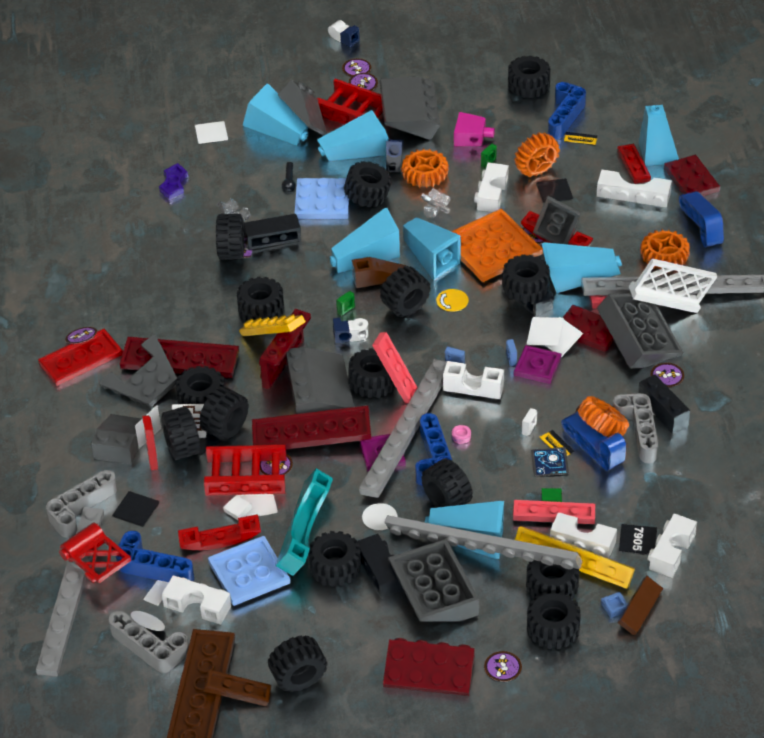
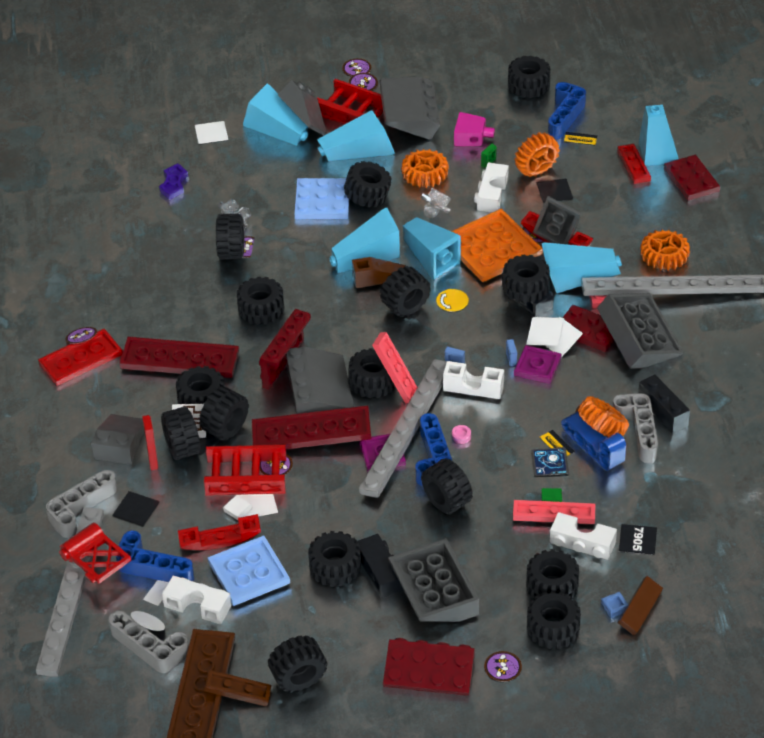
dark grey wing [99,334,178,407] -> none
white sticker [135,405,161,449] -> none
yellow plate [239,314,306,336] -> none
black brick [244,214,301,250] -> none
teal arch [276,468,333,576] -> none
black bar [281,162,296,191] -> none
leg [328,20,360,48] -> none
leg [333,318,368,343] -> none
green tile [336,291,355,316] -> none
white sticker [362,503,398,530] -> none
light grey plate [385,515,582,569] -> none
leg [386,139,403,173] -> none
medium azure slope [425,501,504,559] -> none
yellow plate [515,526,635,589] -> none
white tile [522,408,537,436] -> none
white arch [597,170,672,208] -> none
white fence [629,259,717,313] -> none
white arch [648,514,697,578] -> none
sticker [651,363,684,387] -> none
blue beam [679,191,724,248] -> none

